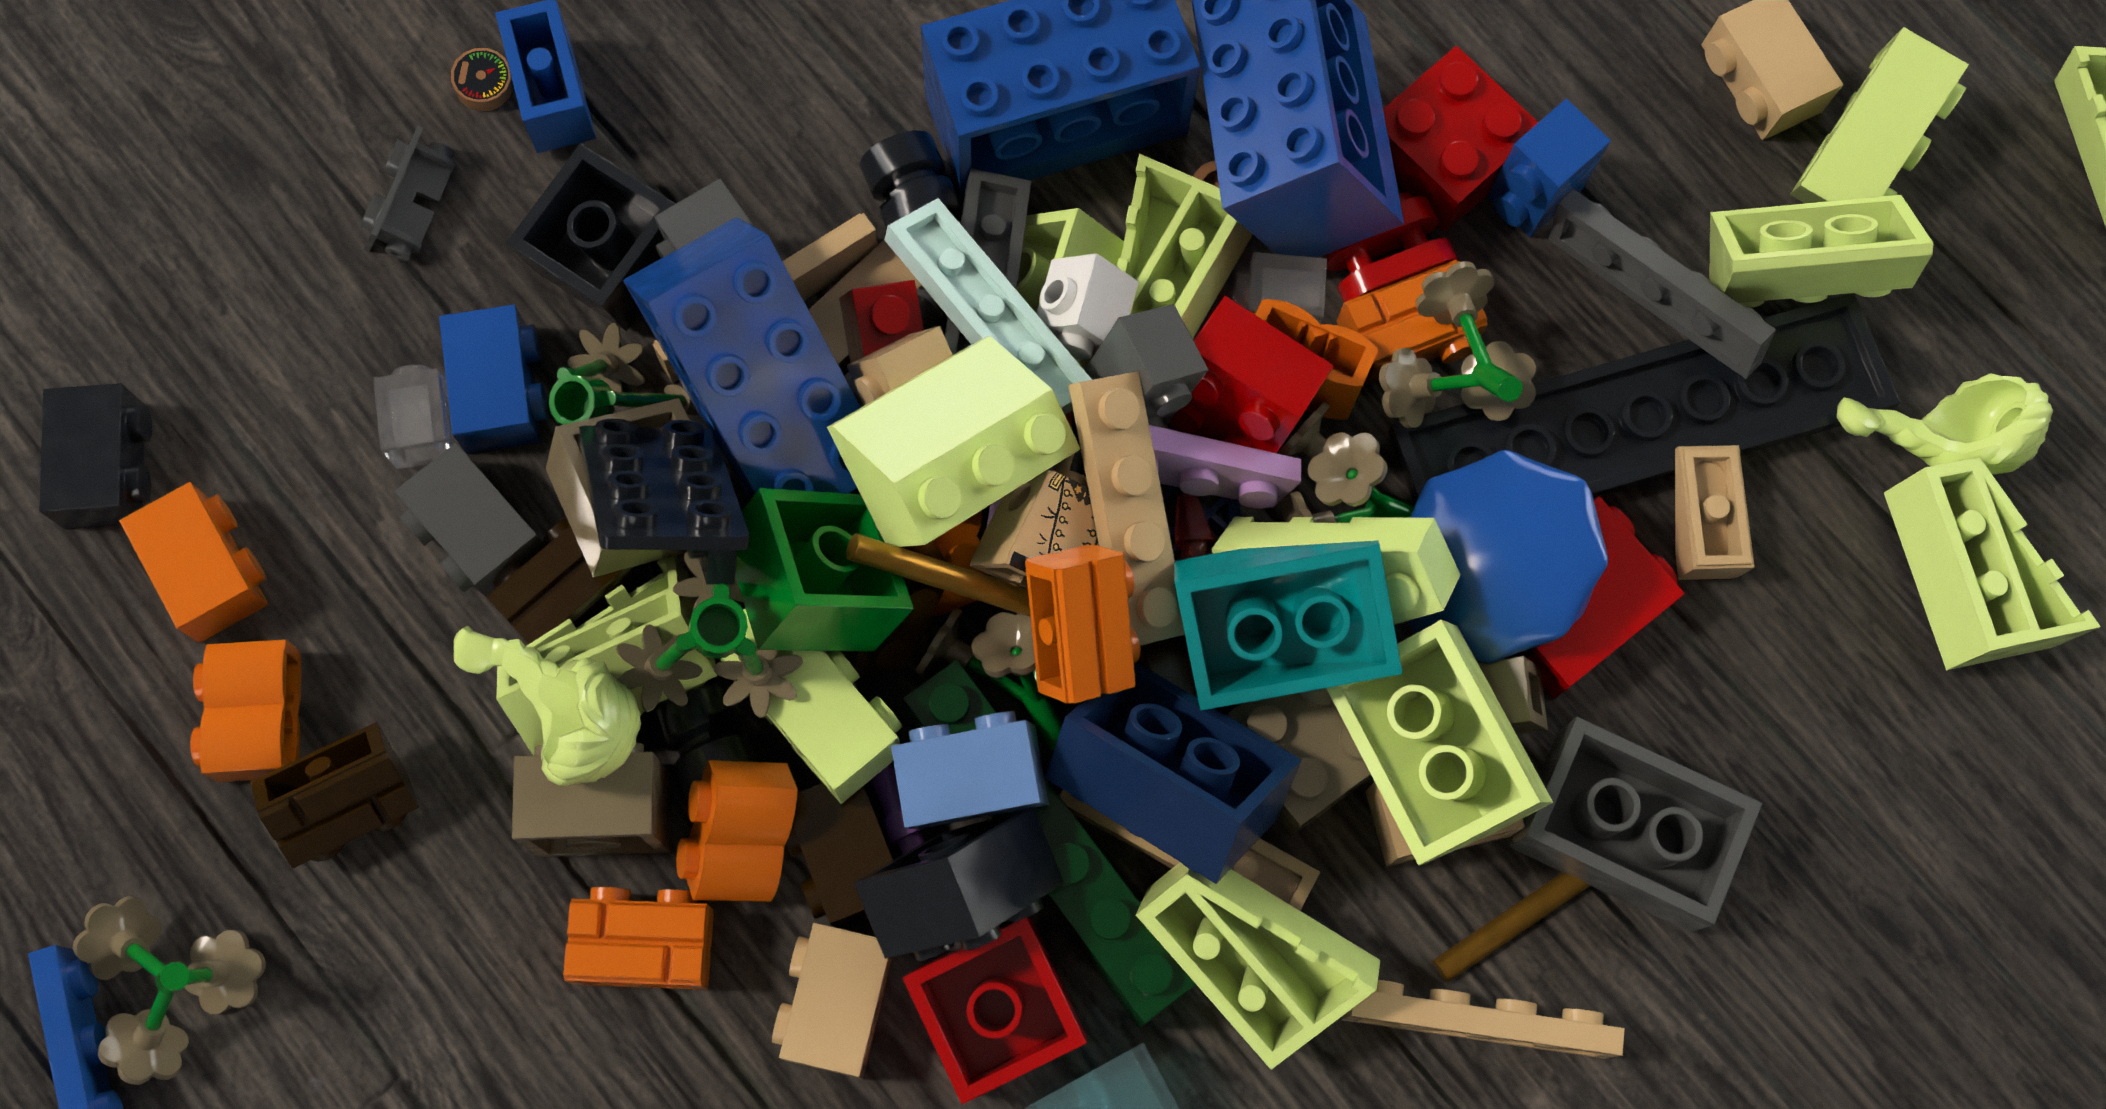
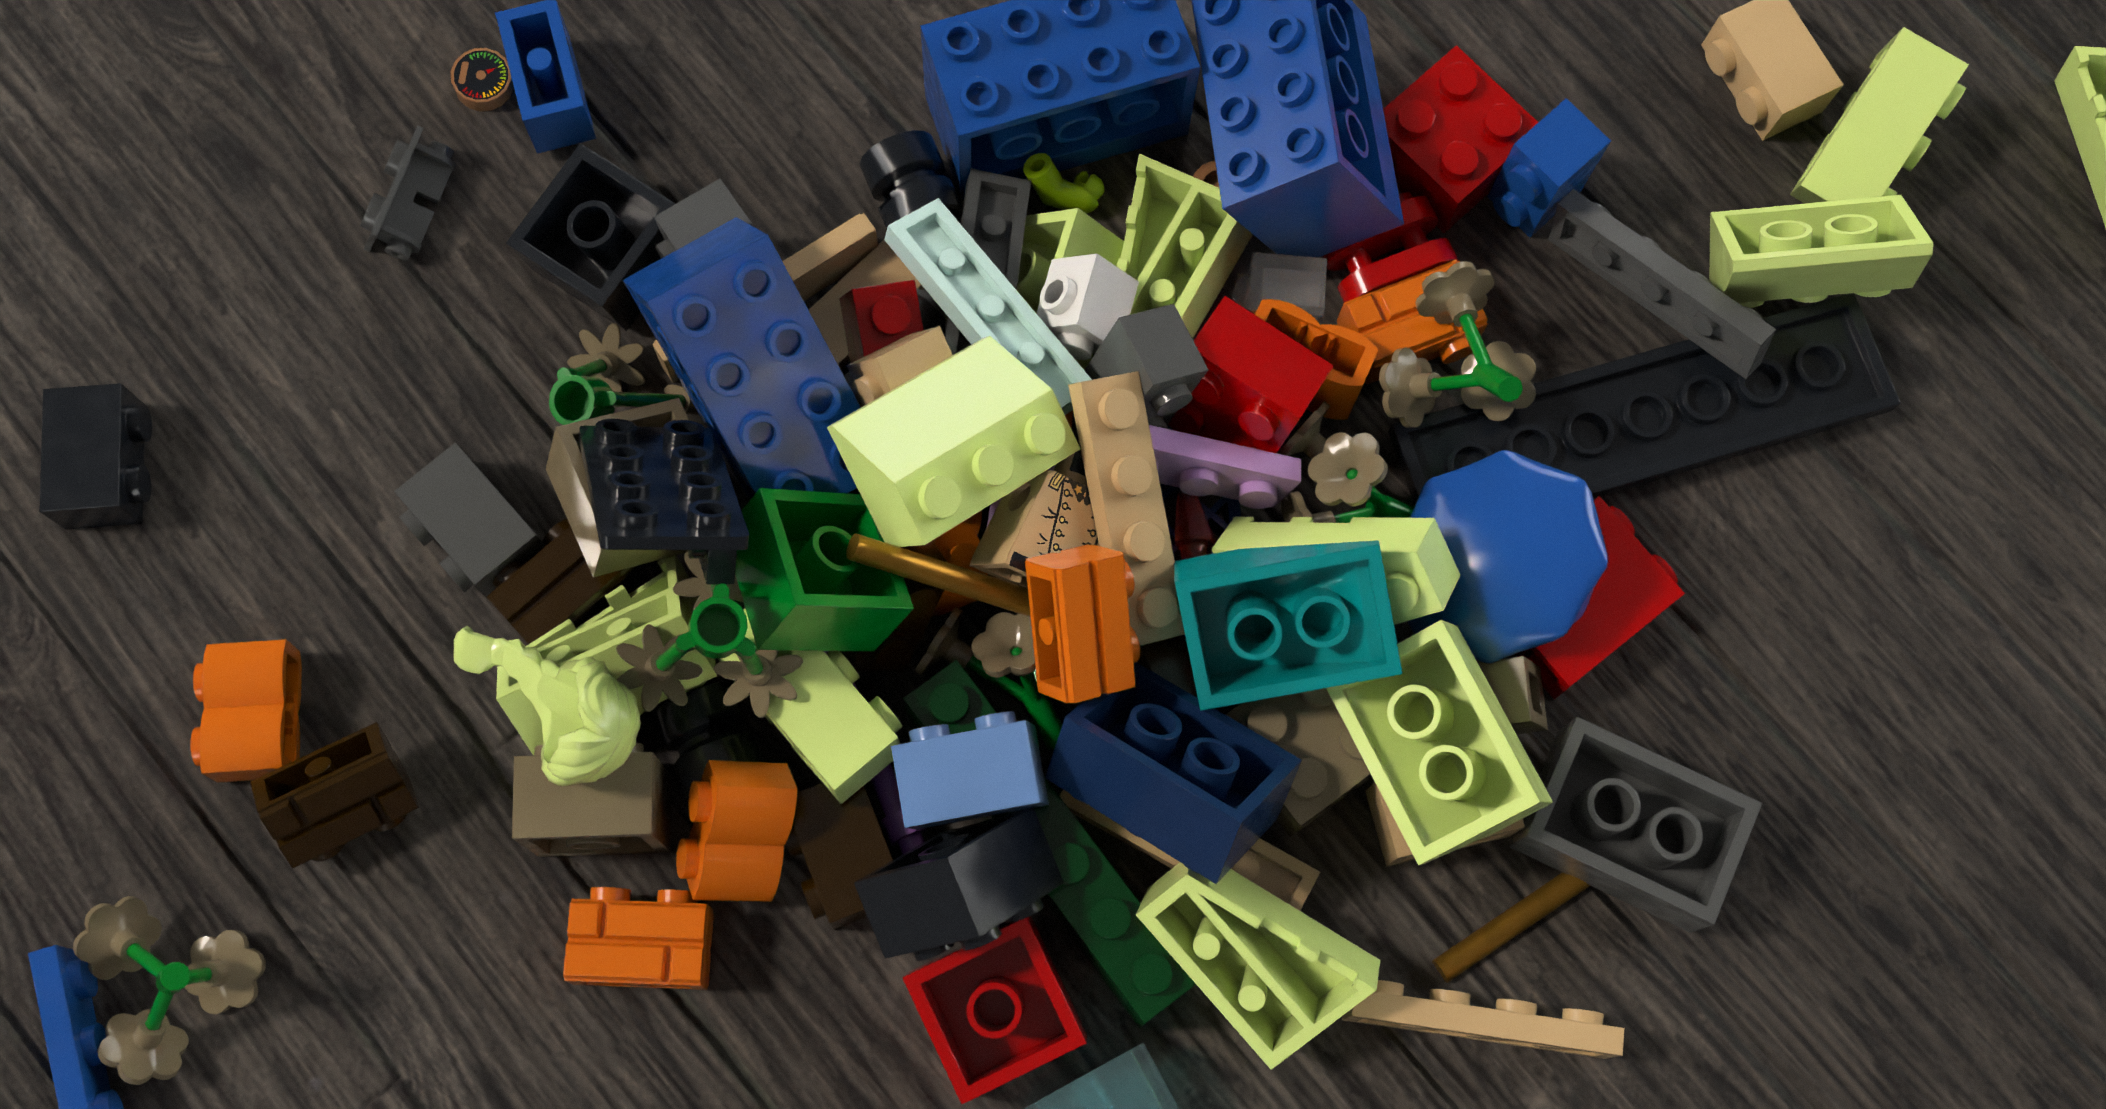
orange brick [119,482,269,643] -> none
clear brick [373,365,458,469] -> none
blue brick [439,304,549,454] -> none
tan brick [772,923,893,1079] -> none
tan slope [1675,445,1755,580] -> none
yellowish green hair [1837,373,2053,474] -> none
yellowish green wedge [1884,457,2101,671] -> none
none -> lime arm [1023,153,1105,214]

